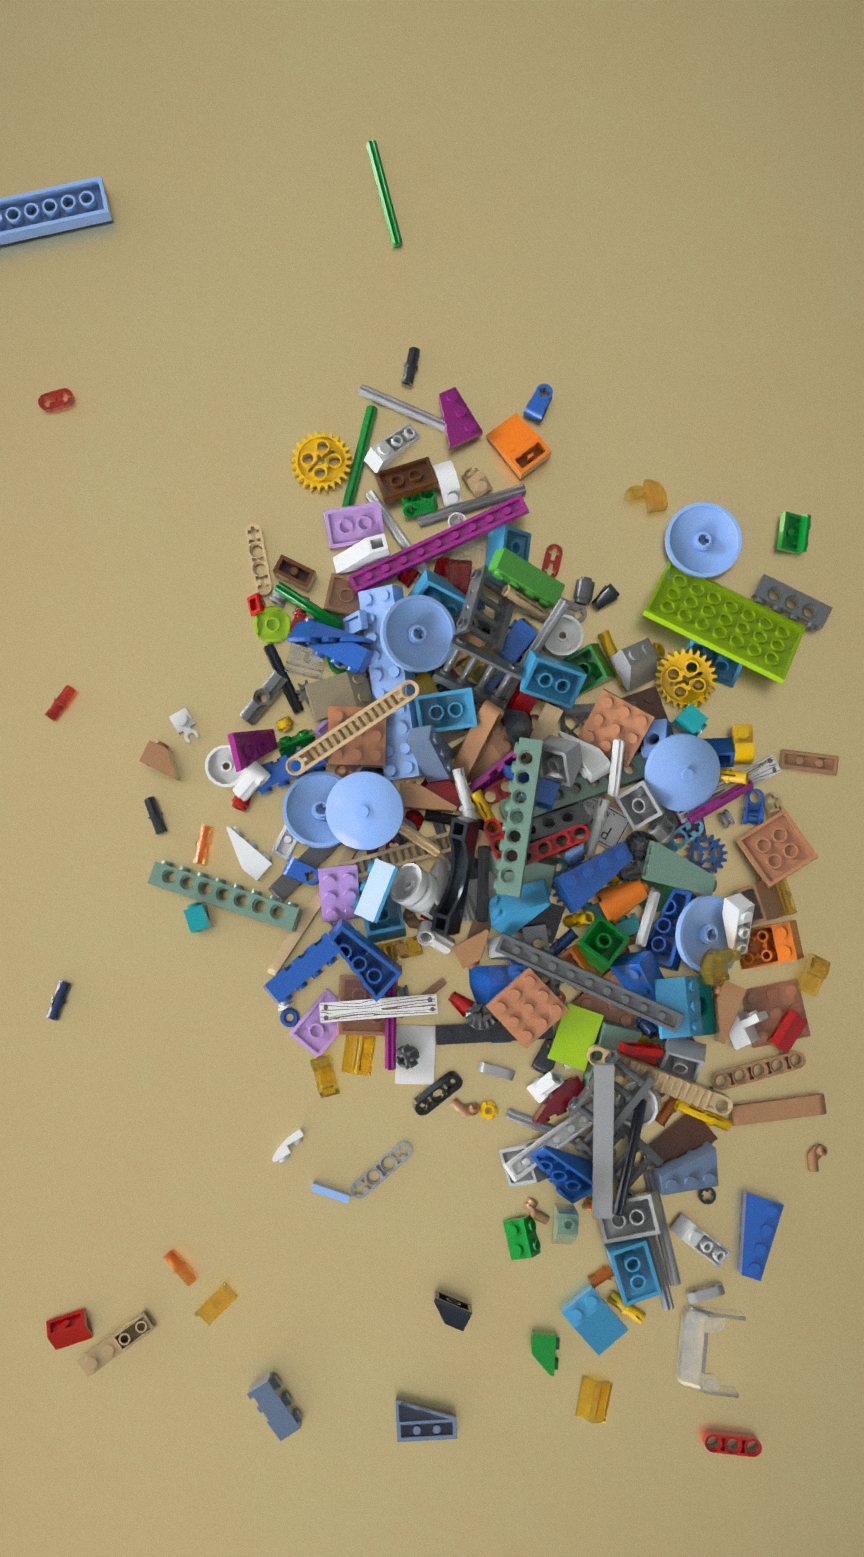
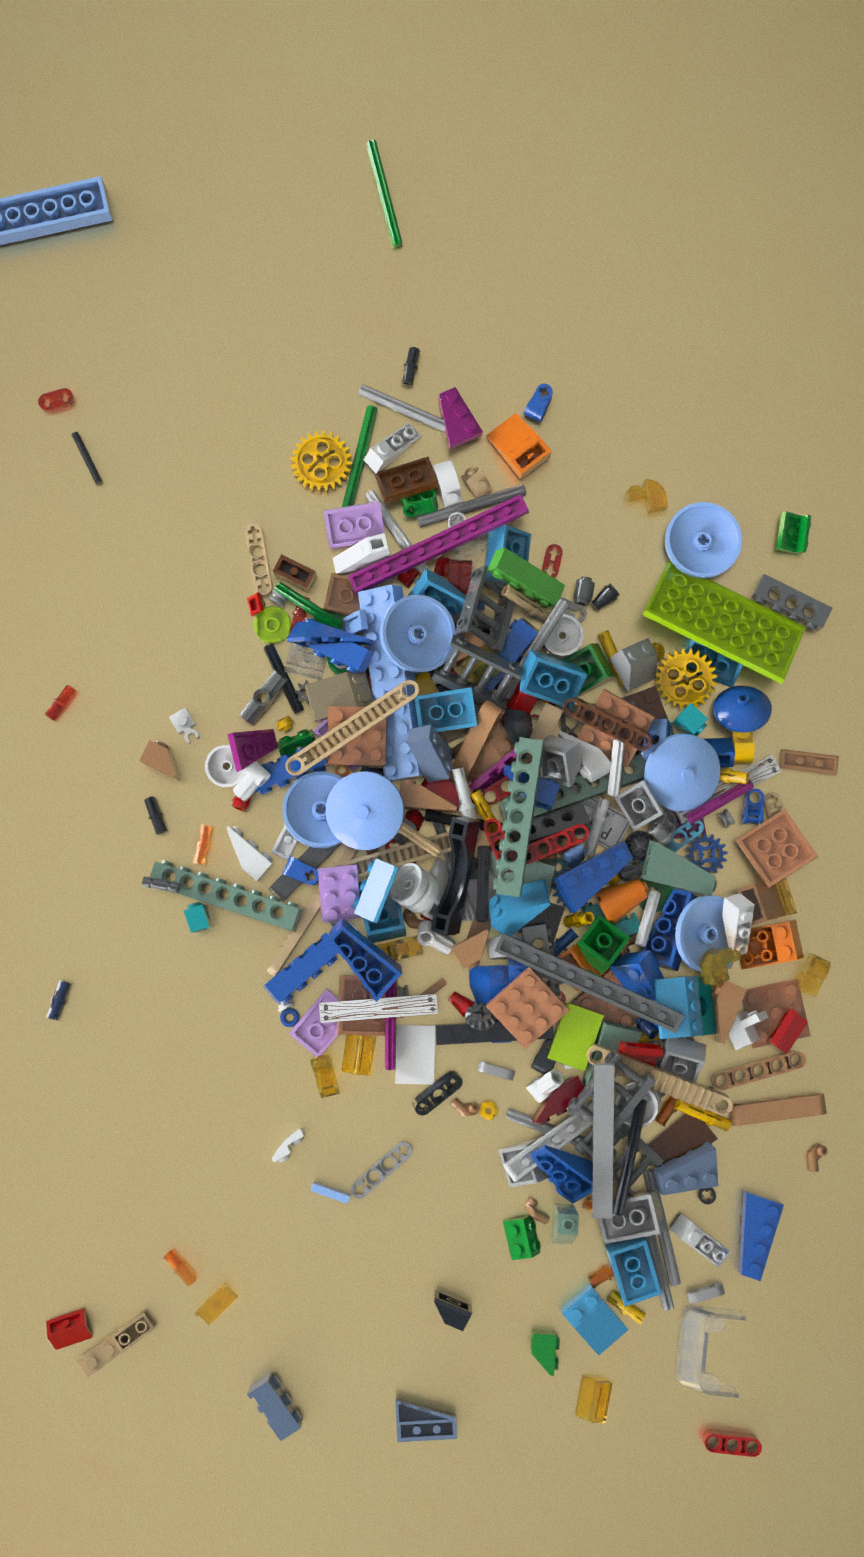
dark grey gear [395,1044,419,1070] -> none
none -> black bar [71,432,103,485]
none -> dark grey axle [142,876,180,893]
none -> reddish brown beam [563,697,653,751]
none -> blue dish [713,685,772,733]

